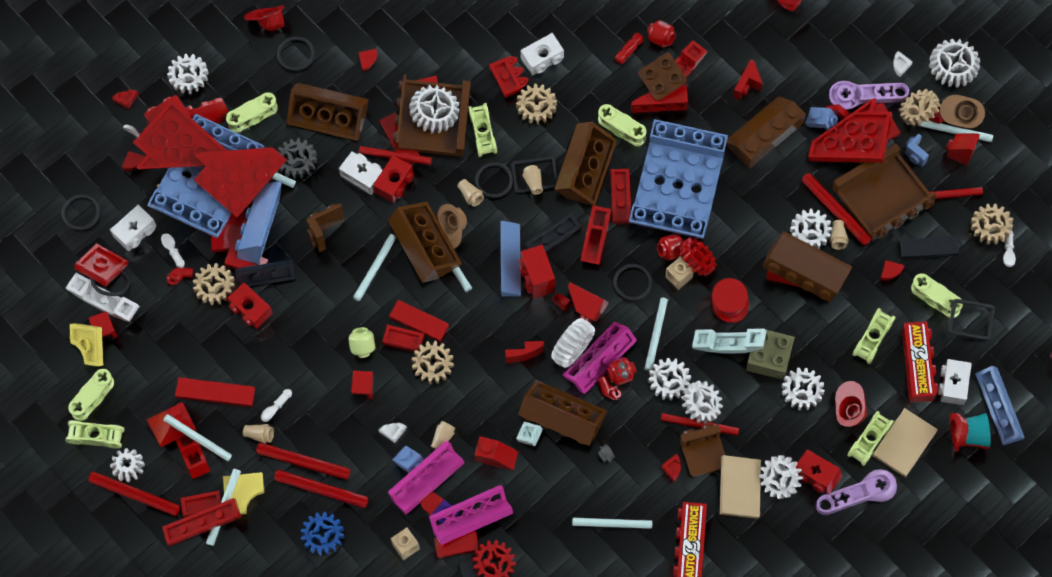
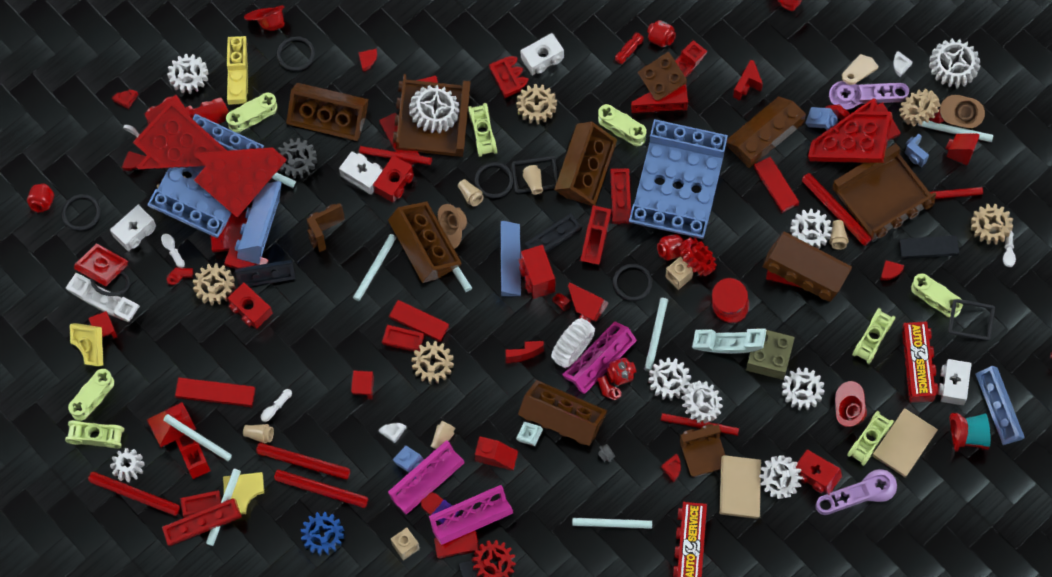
yellowish green head [348,327,375,358] -> none
none -> red head [27,184,54,212]
none -> light yellow slope [227,36,248,105]
none -> red tile [754,156,799,213]
none -> tan piece [842,54,879,85]

